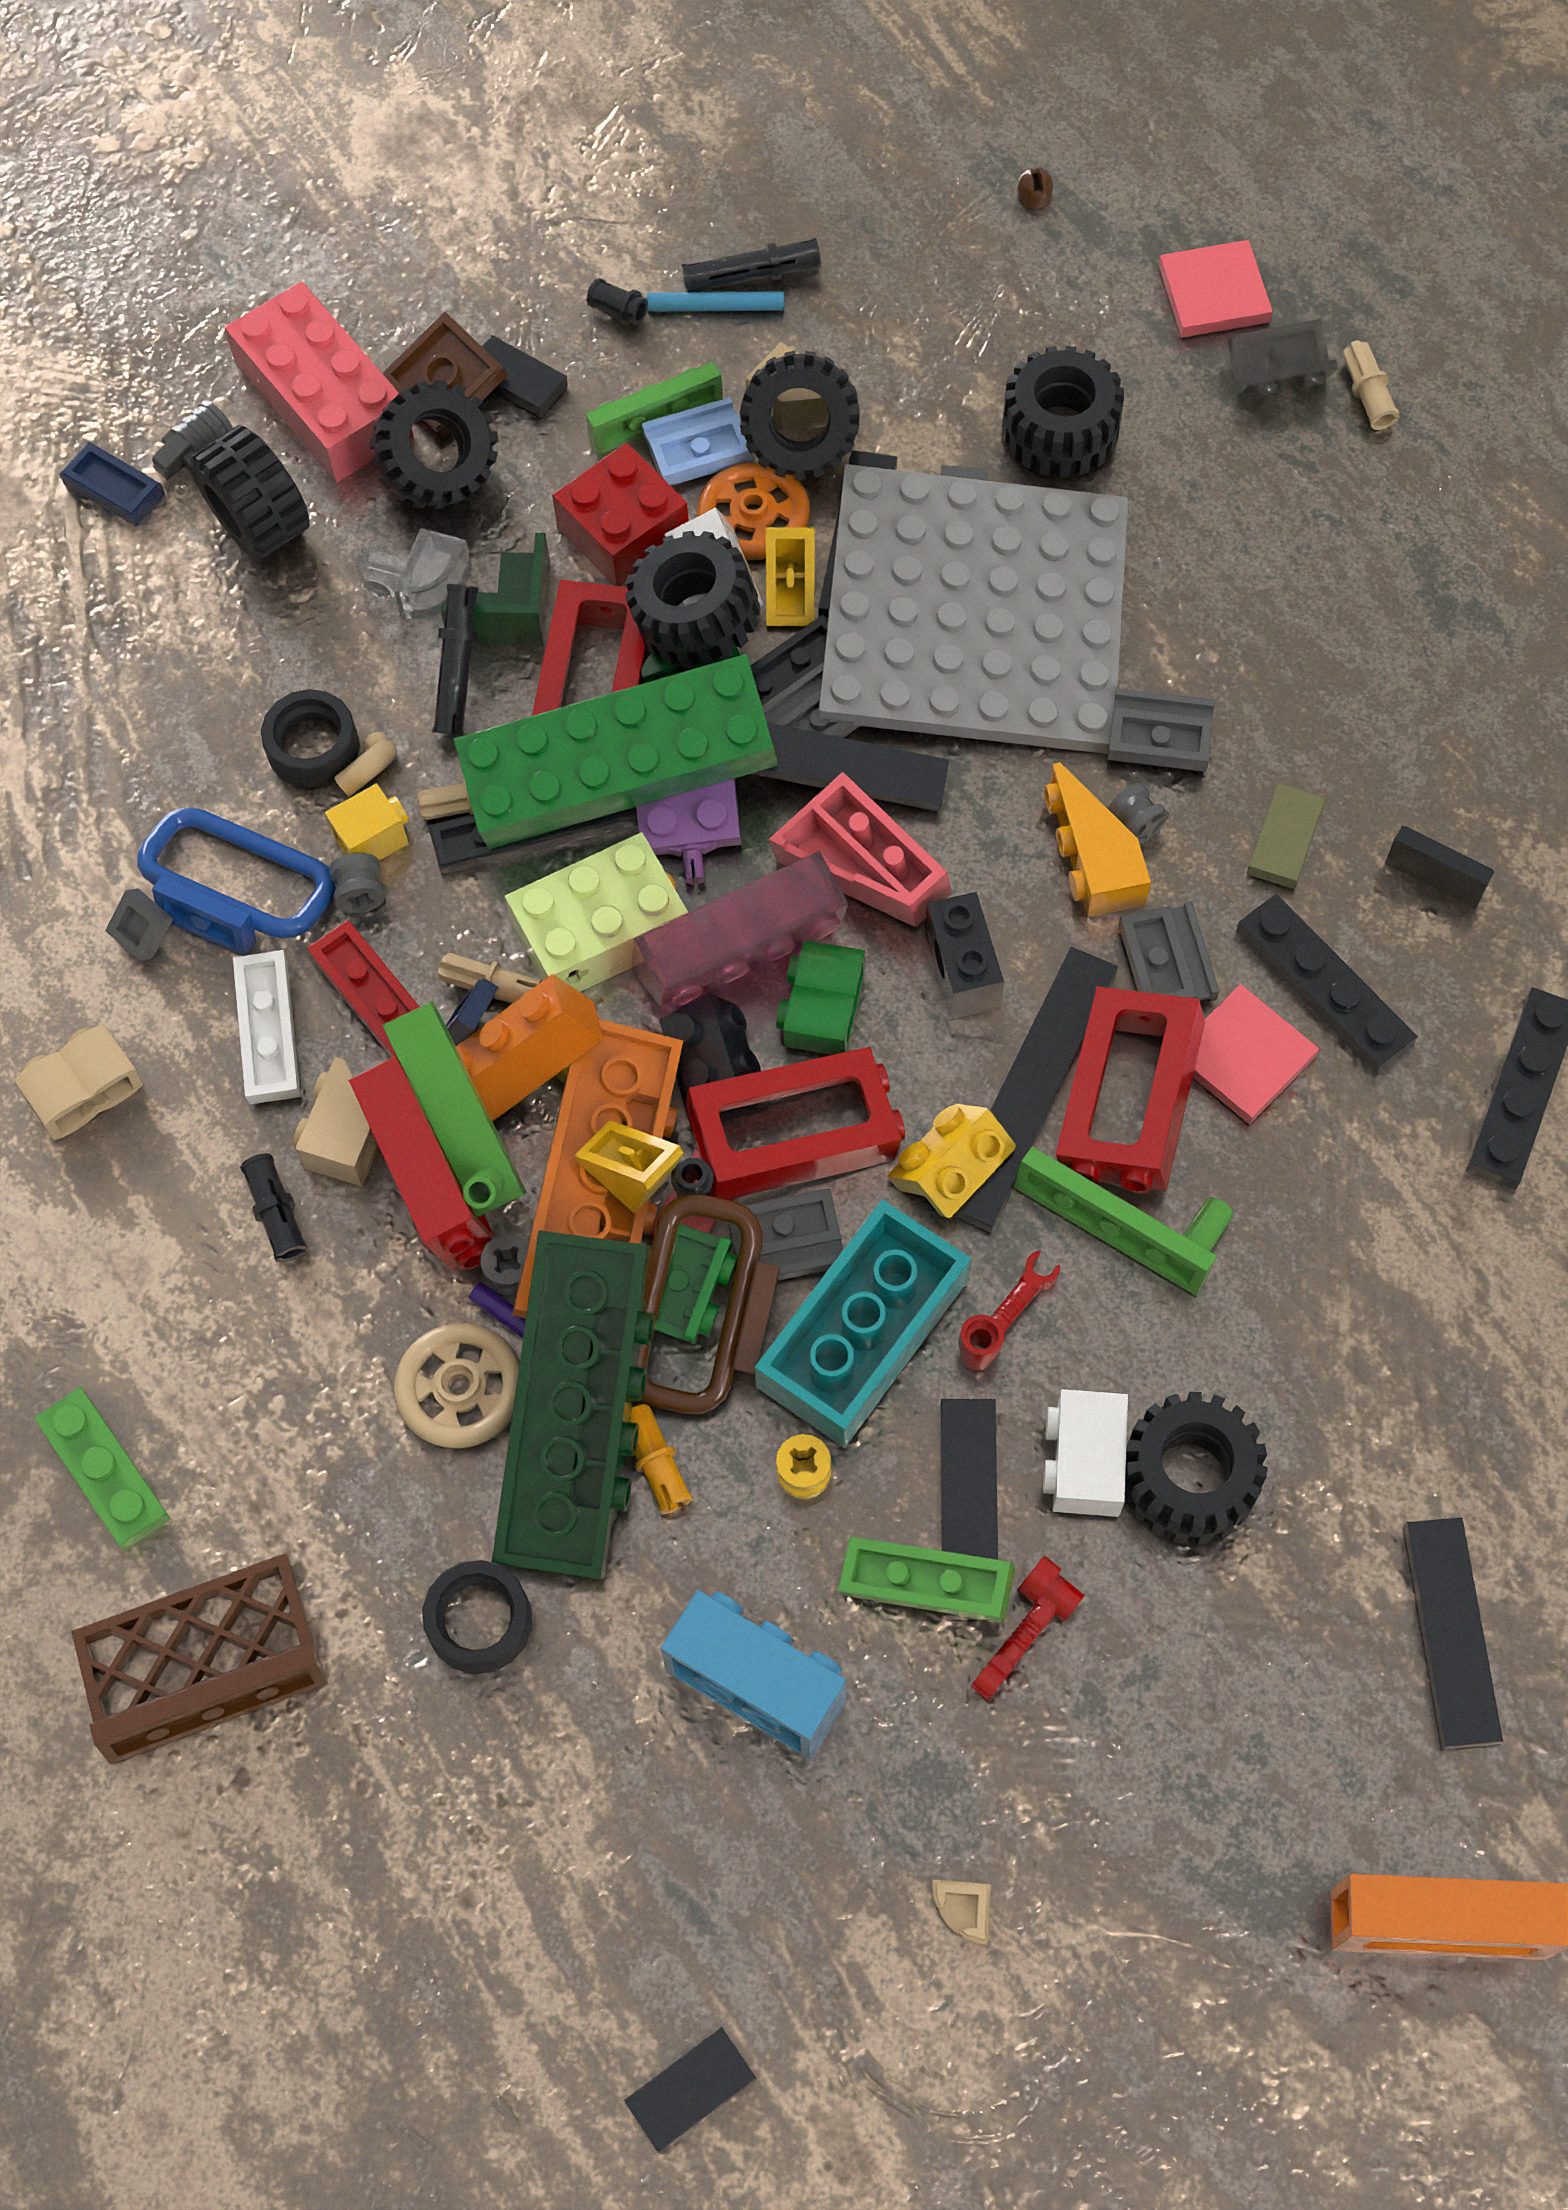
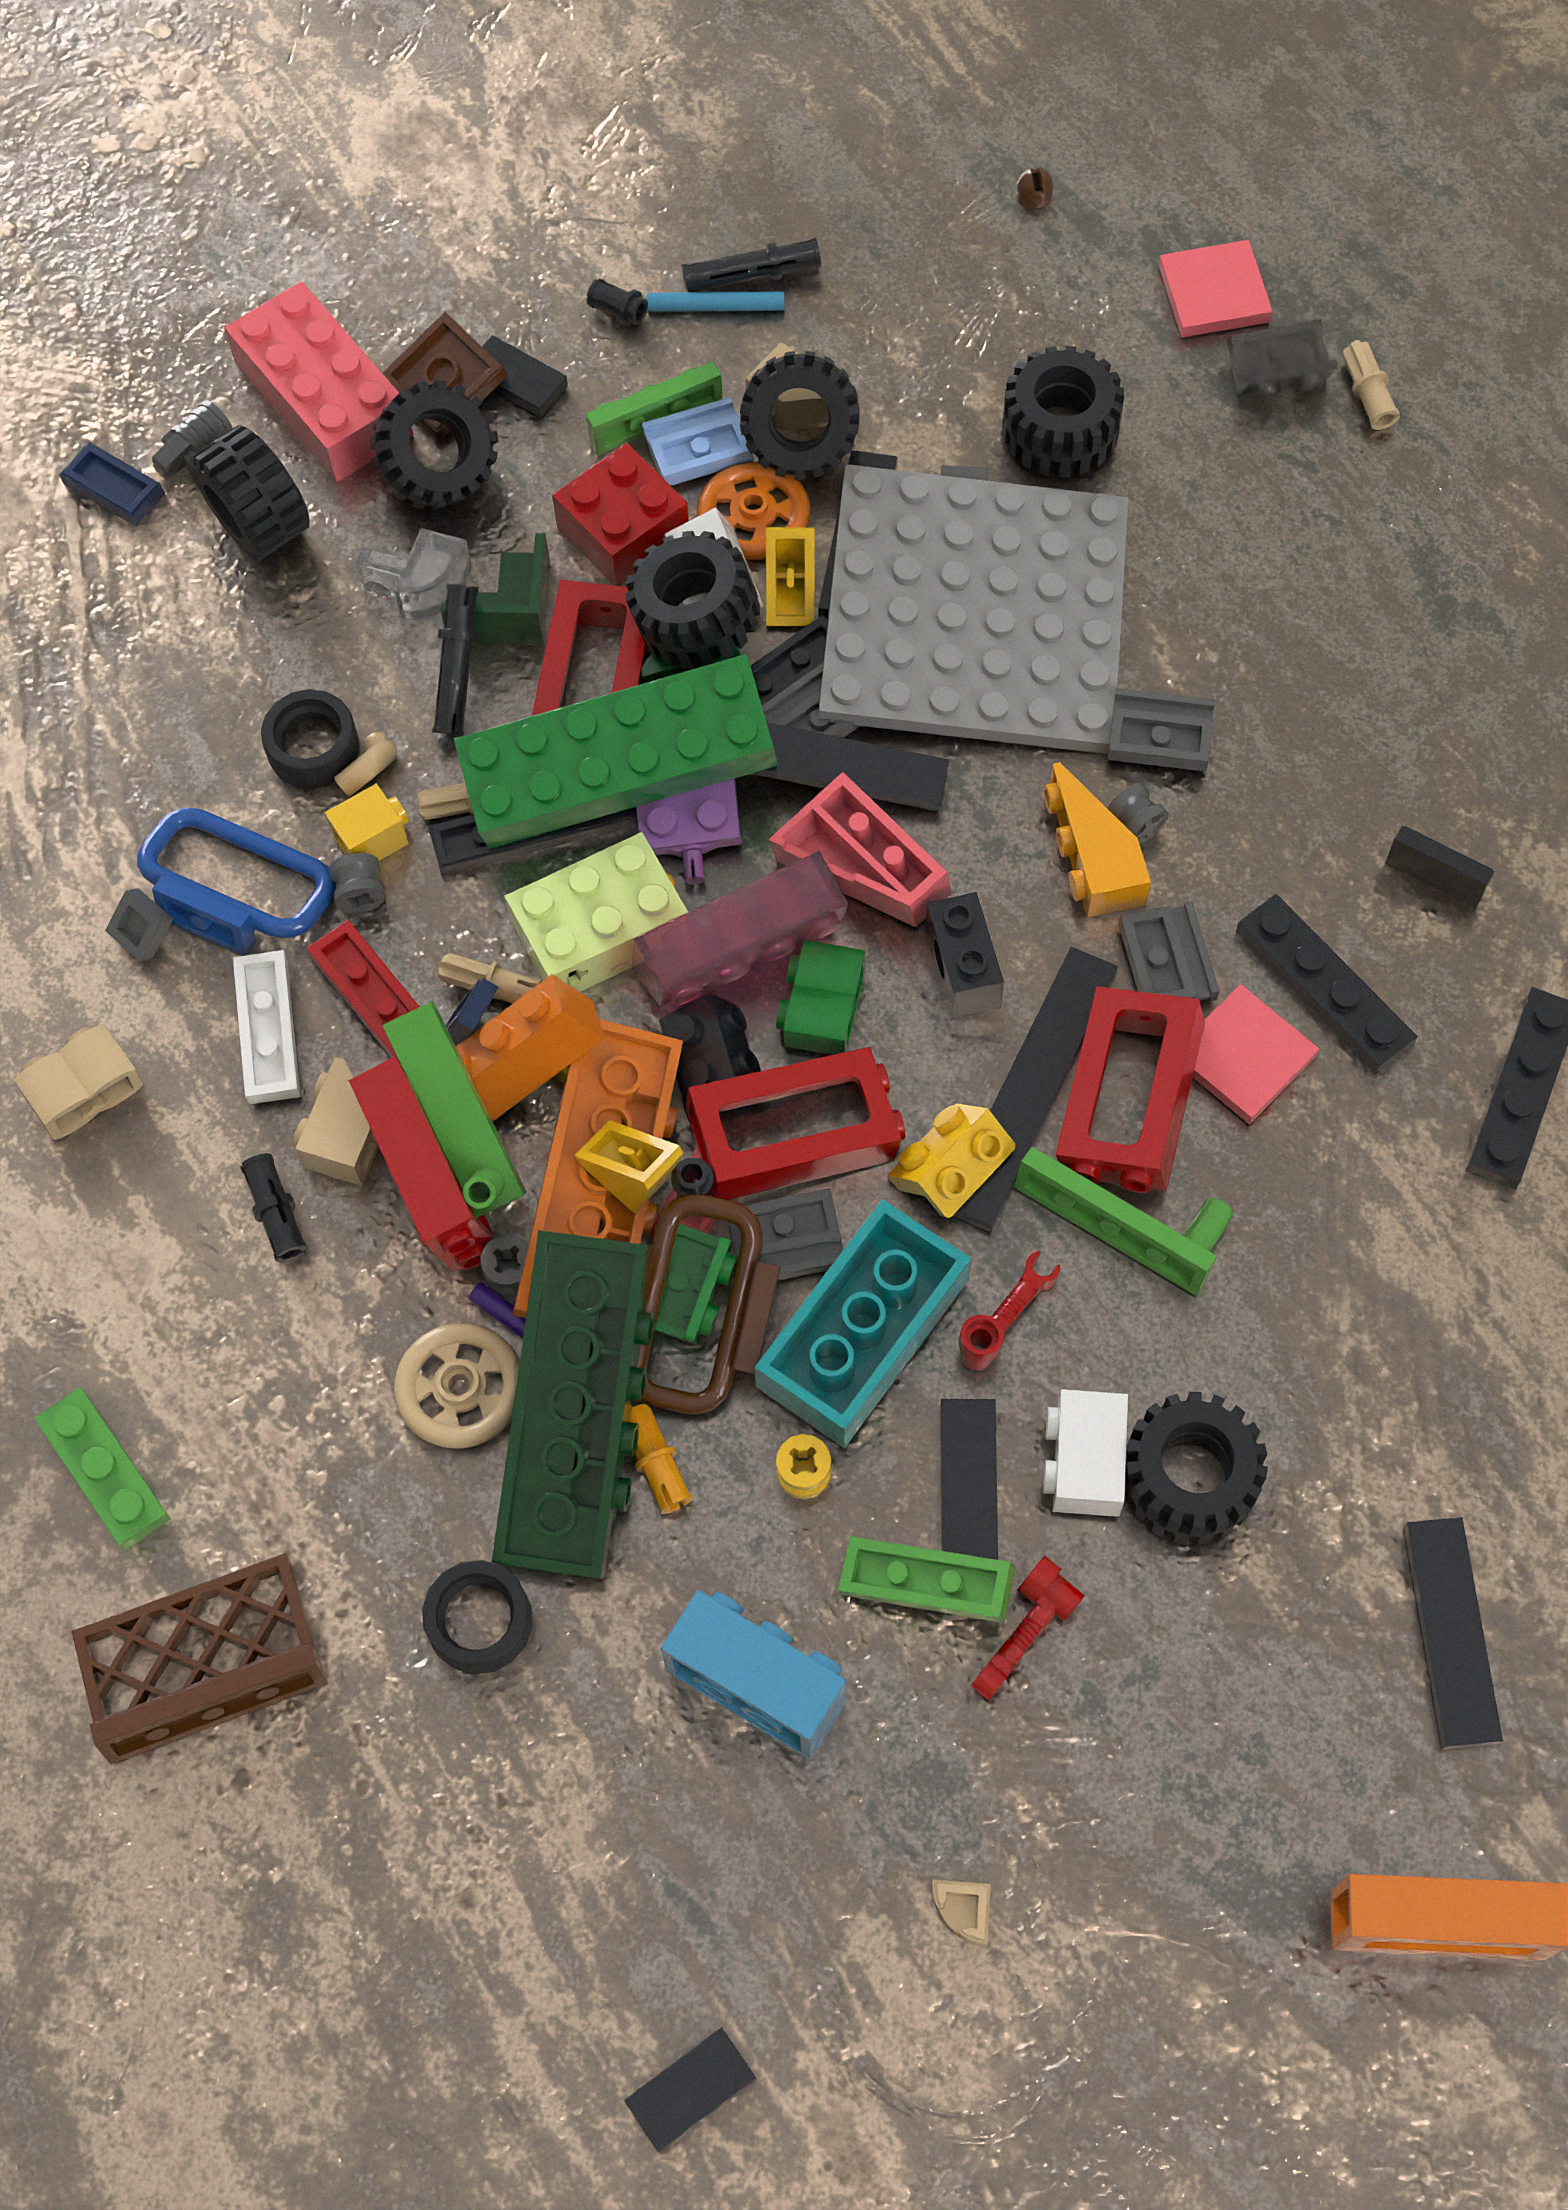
olive tile [1247,783,1326,889] -> none

